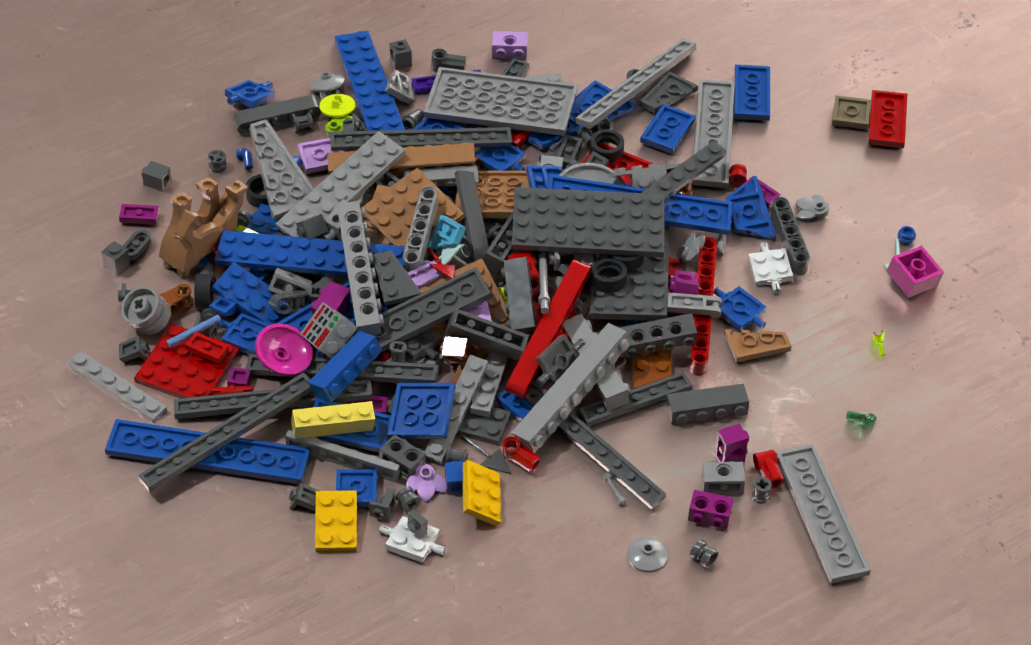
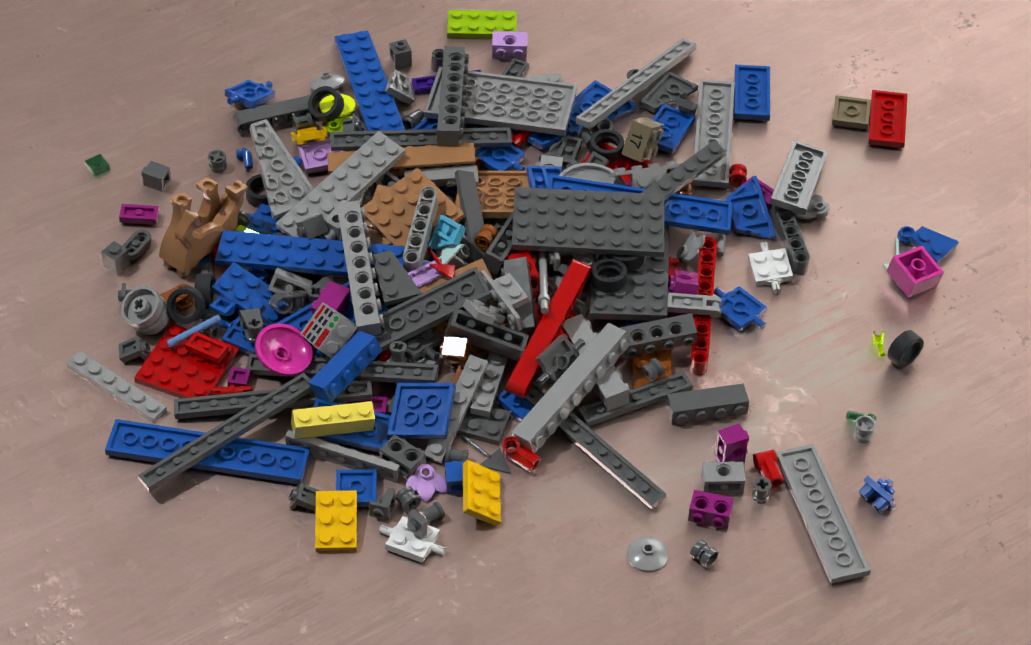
light grey hinge [603,472,626,505] -> none
medium nougat wing [724,329,792,363] -> none
none -> clear green plate [85,154,110,177]
none -> black tyre [166,286,205,324]
none -> dark grey piece [239,308,263,343]
none -> yellow plate [291,127,327,145]
none -> black tyre [308,86,344,122]
none -> dark grey bush [418,501,445,525]
none -> dark grey brick [437,46,469,146]
none -> lime plate [447,10,517,39]
none -> light grey plate [463,299,506,325]
none -> dark orange wheel [474,224,498,251]
none -> light grey bracket [480,270,529,331]
none -> dark tan brick [621,117,664,162]
none -> dark grey wheel [641,358,665,383]
none -> dark grey bracket [675,98,698,115]
none -> plate [769,141,828,215]
none -> light grey wheel [853,416,875,443]
none -> blue hips [859,476,896,513]
none -> black tyre [887,330,924,368]
none -> blue wing [908,226,959,263]

